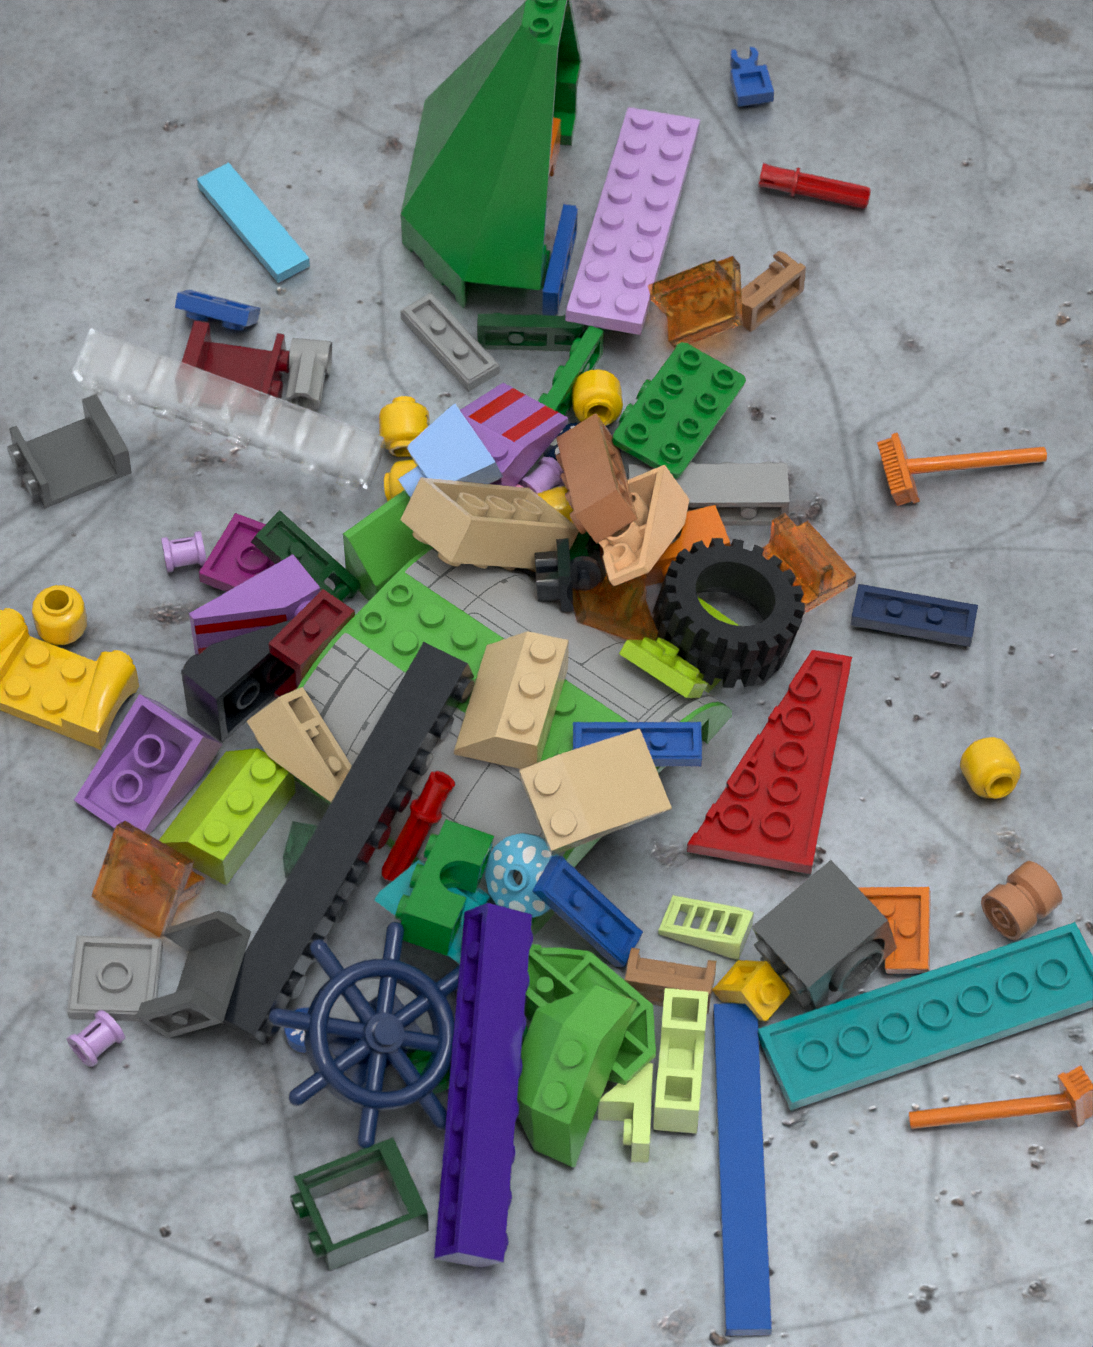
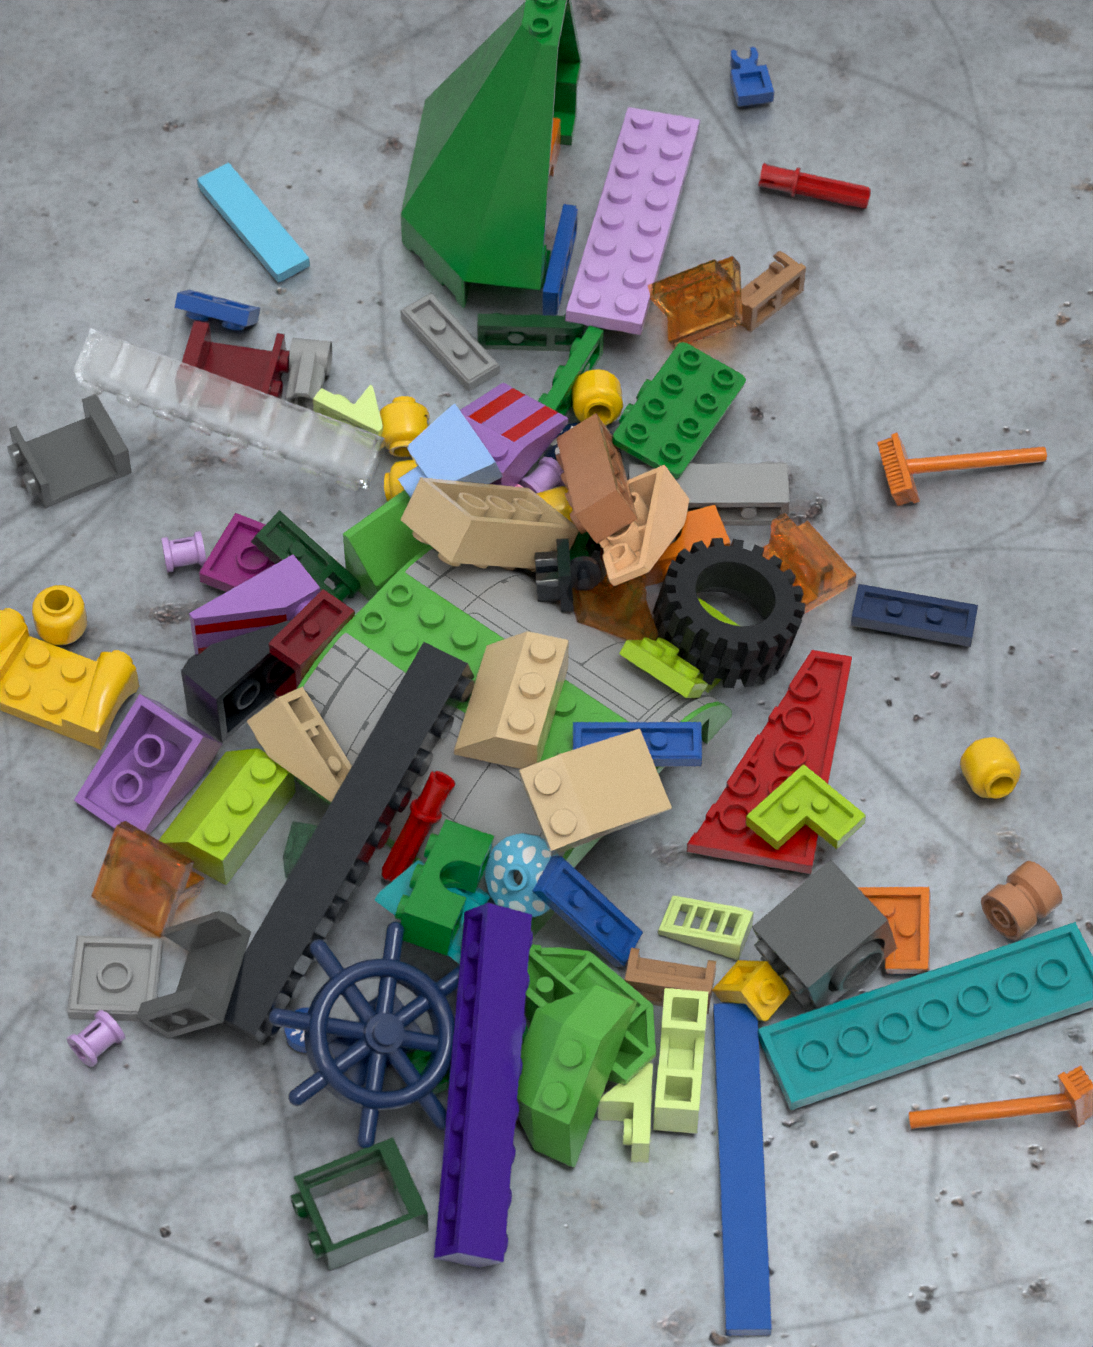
none -> yellowish green slope [313,385,384,455]
none -> lime plate [746,764,866,850]

